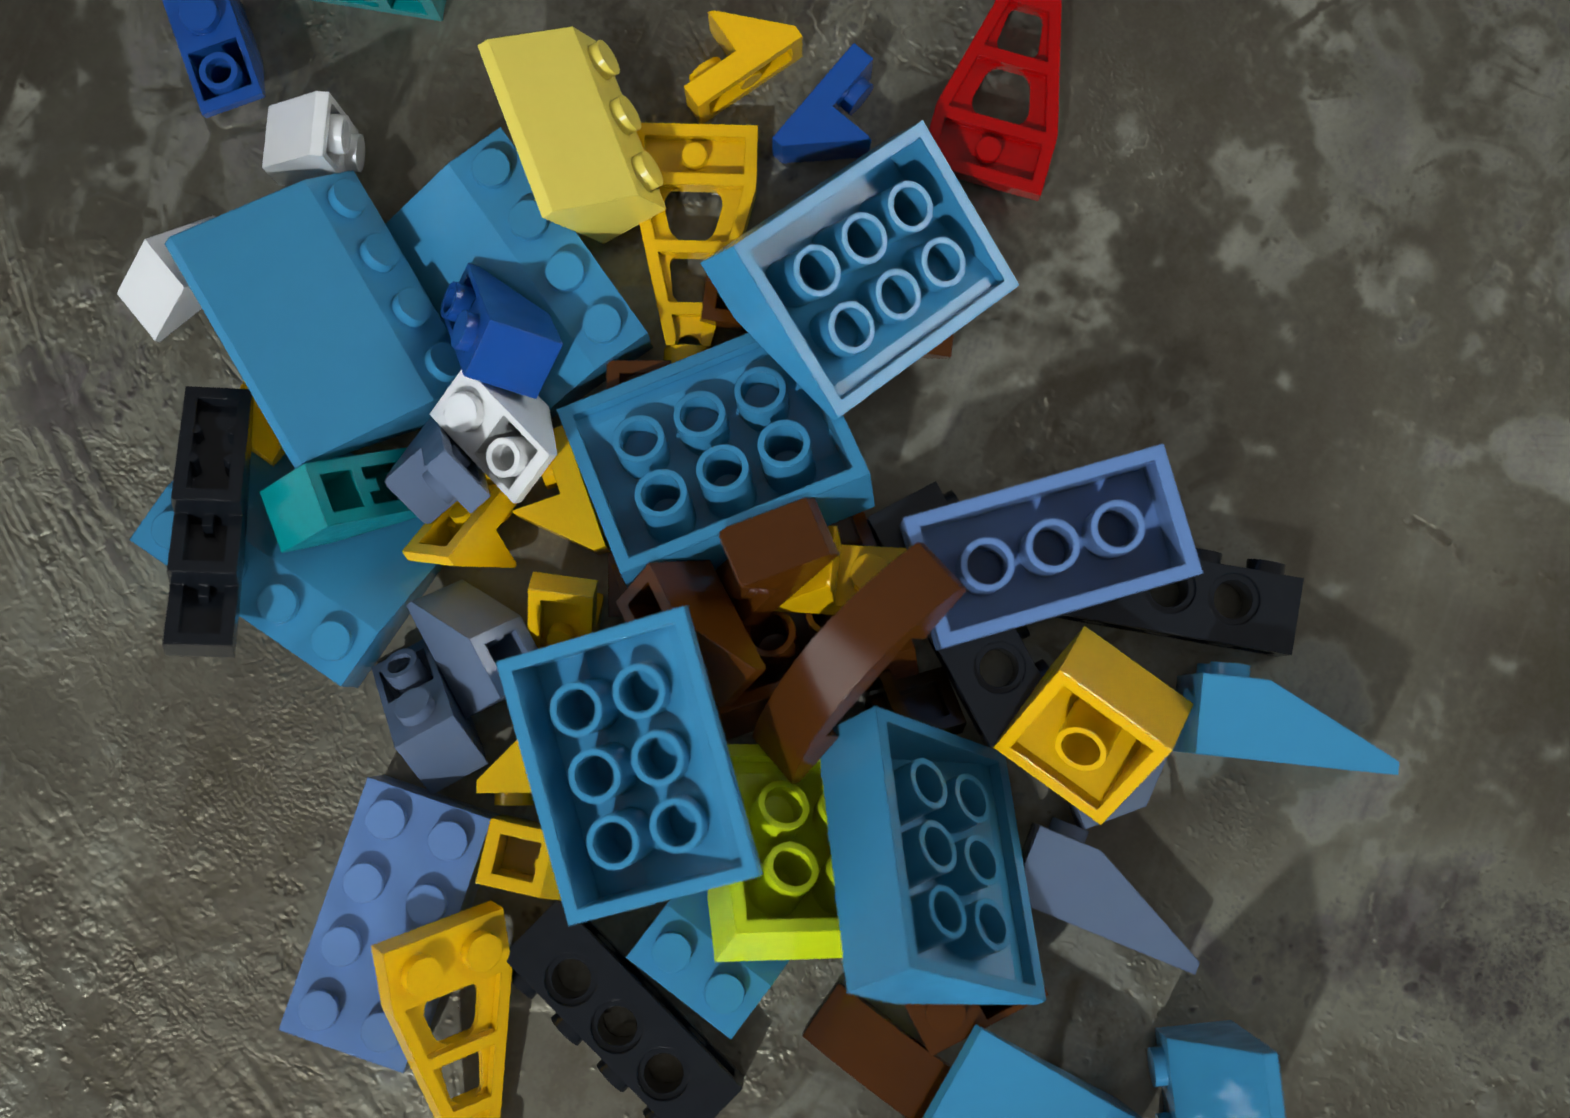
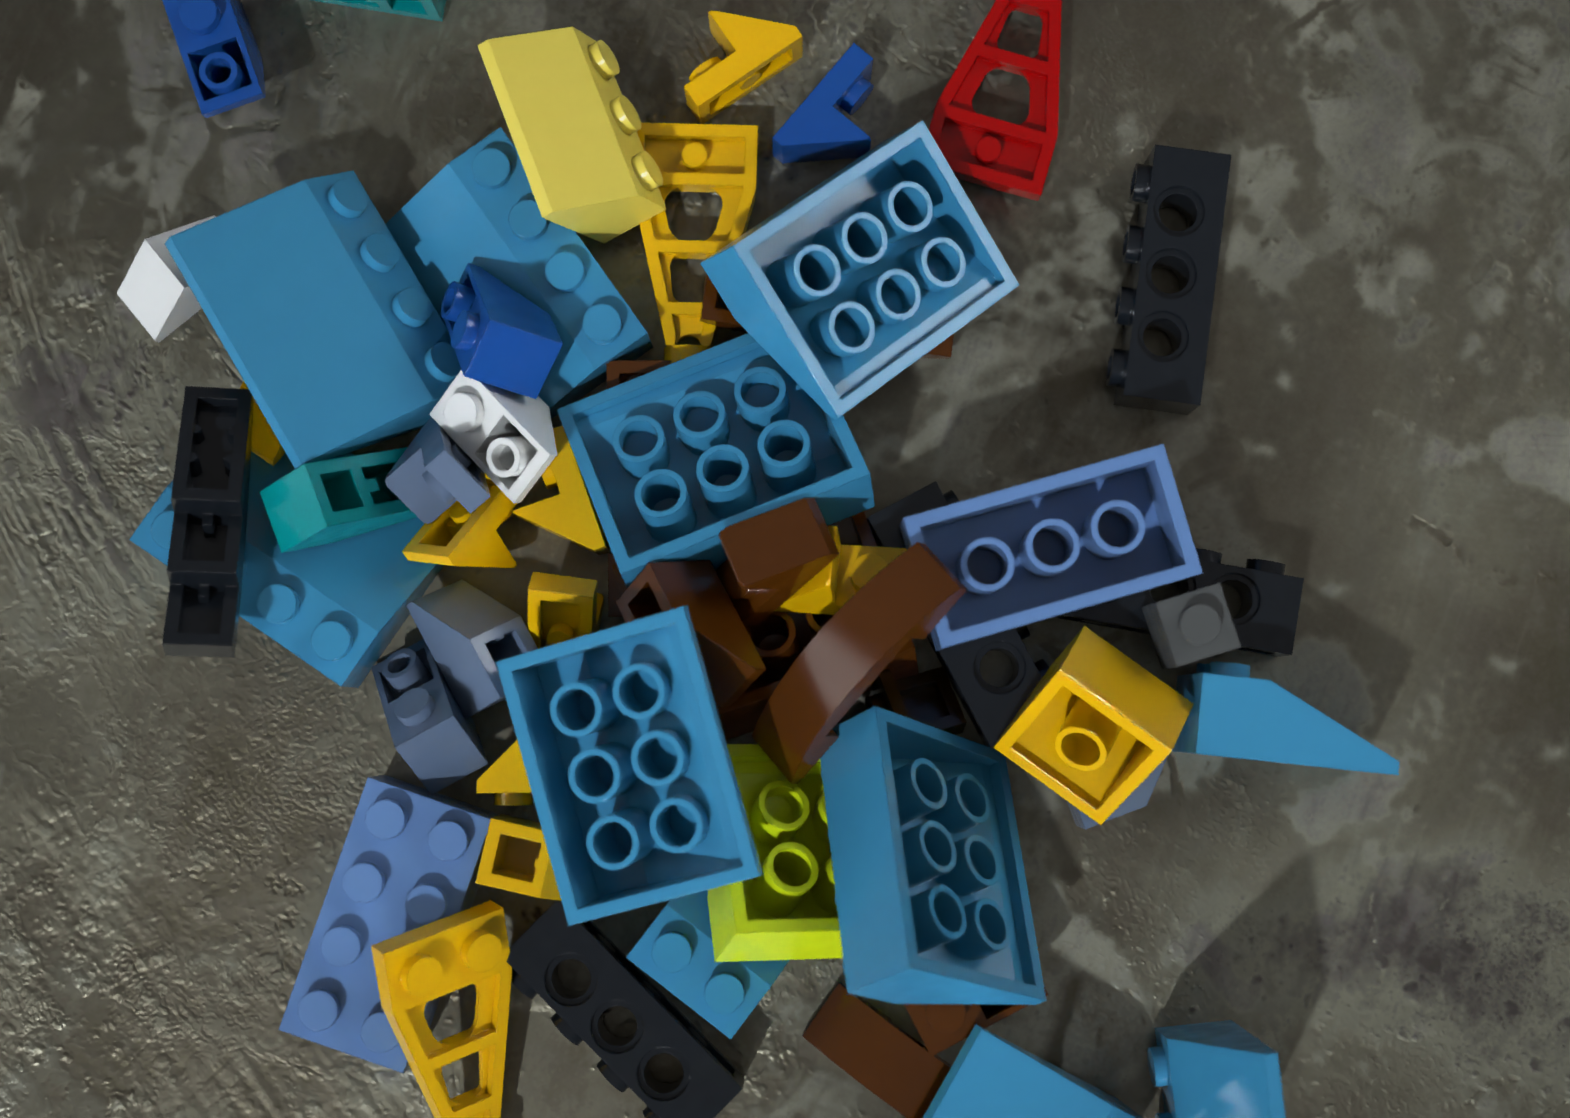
white slope [262,91,365,186] -> none
sand blue slope [1021,817,1200,975] -> none
none -> black brick [1106,144,1231,415]
none -> dark grey brick [1142,583,1241,669]

